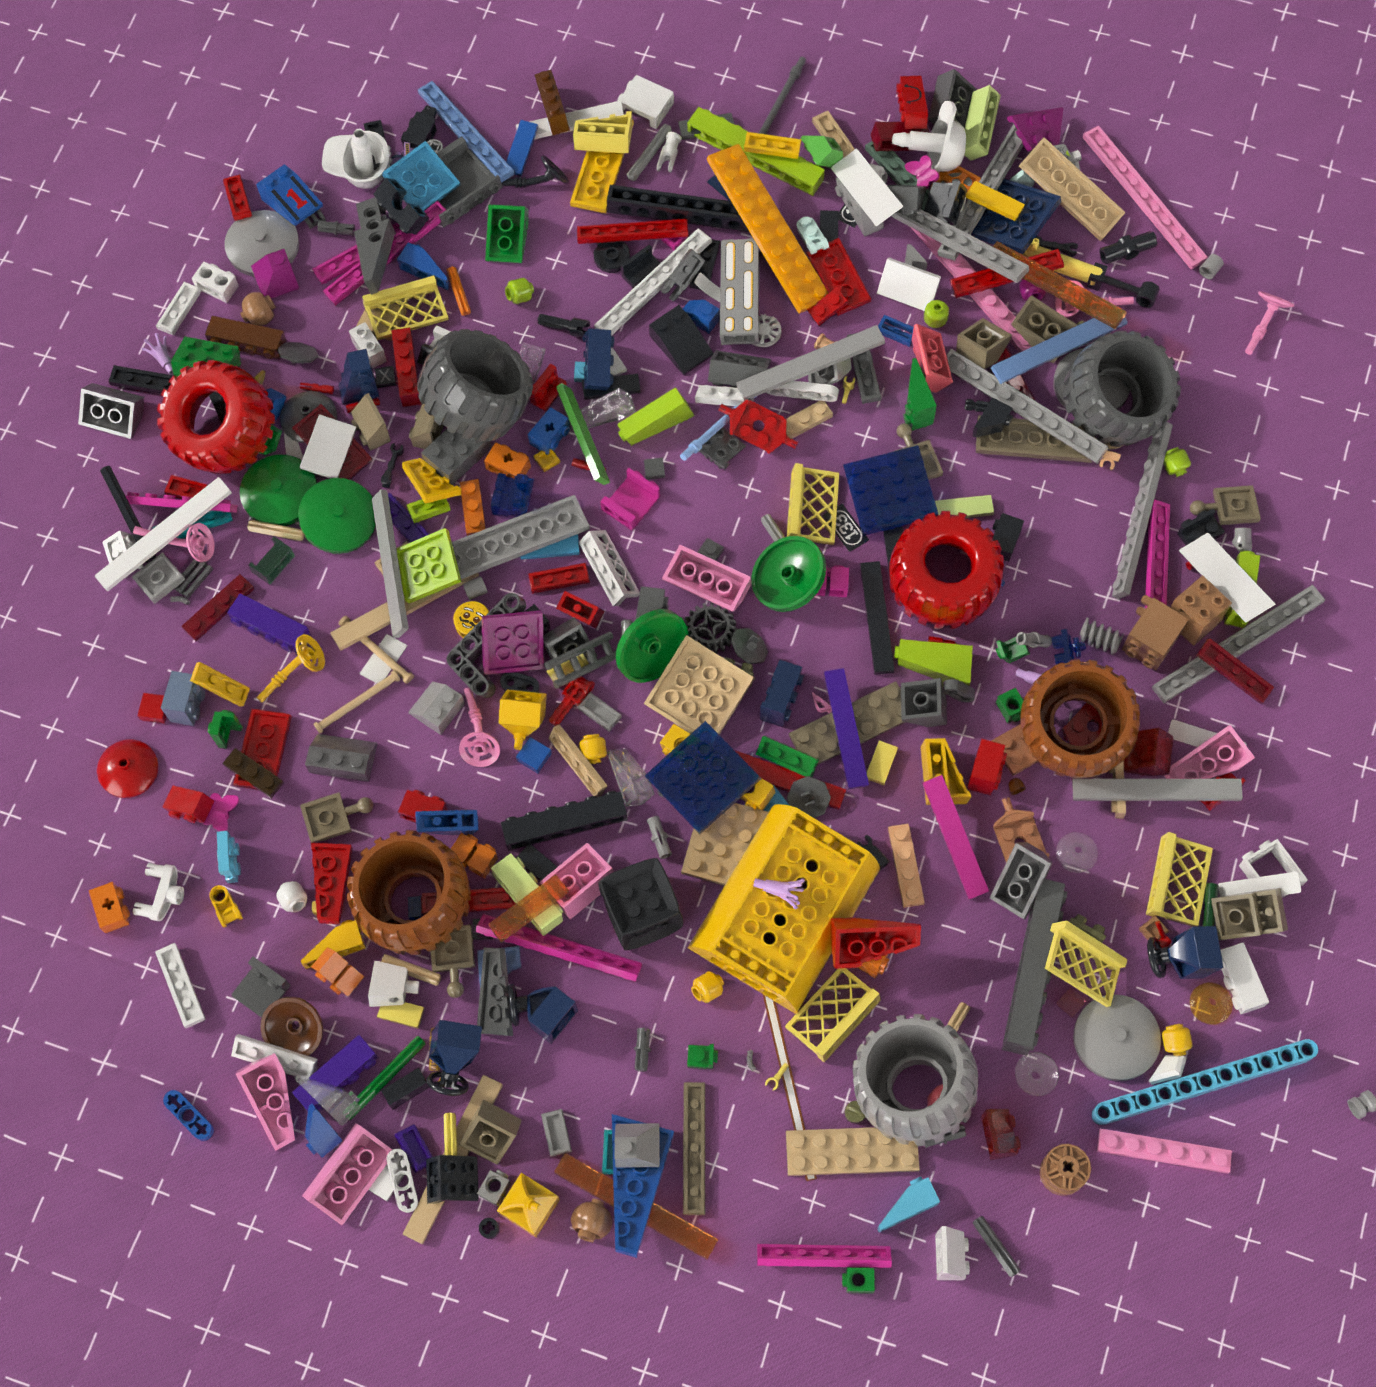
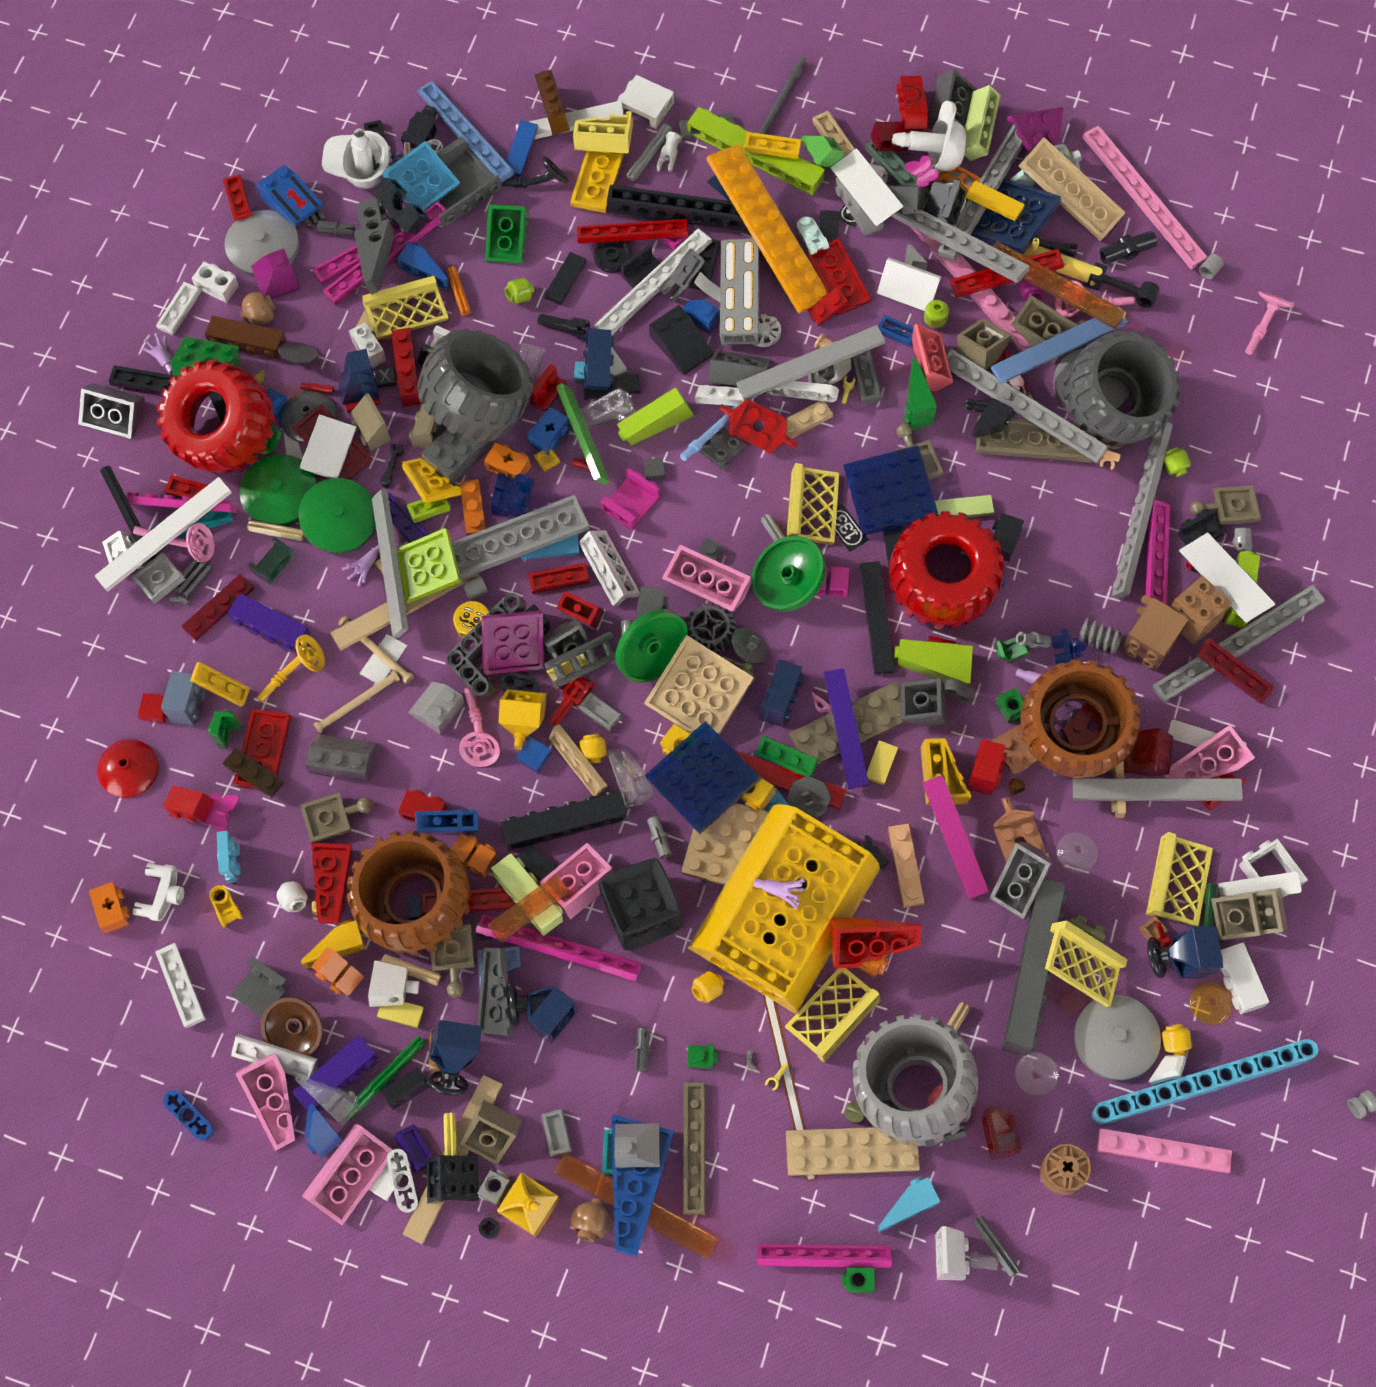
none -> lavender piece [342,545,380,587]
none -> black tile [544,252,587,305]
none -> clear pin [969,1252,998,1271]

